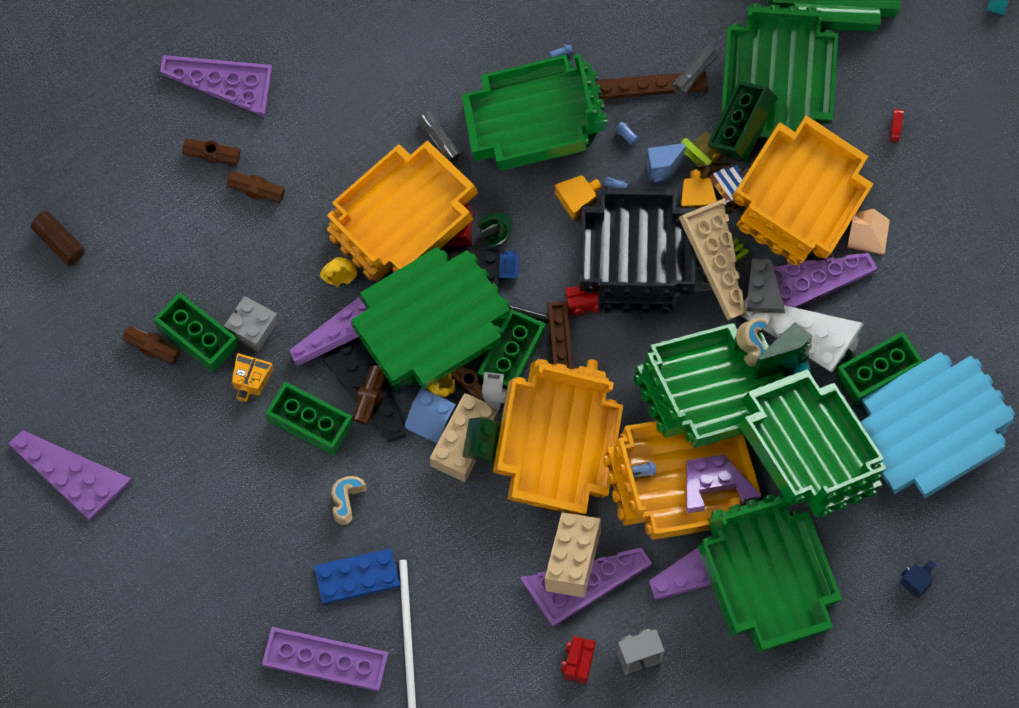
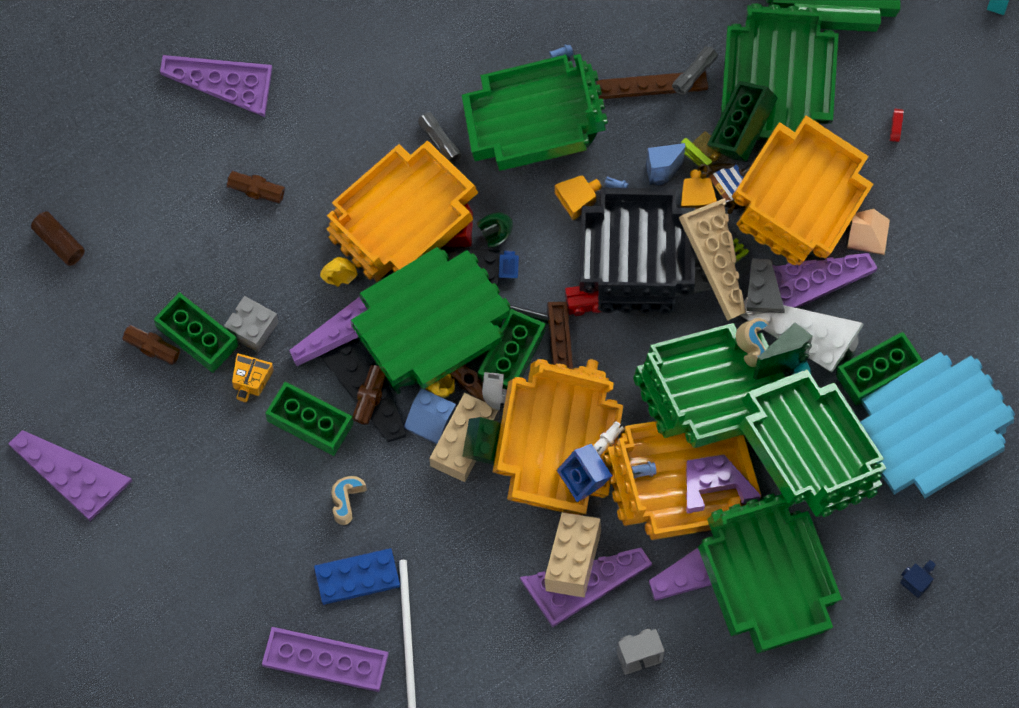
reddish brown piece [182,138,241,165] -> none
red brick [561,636,596,684] -> none
medium blue pin [615,122,639,145] -> none
none -> blue slope [557,444,612,502]
none -> white pin [593,421,624,456]

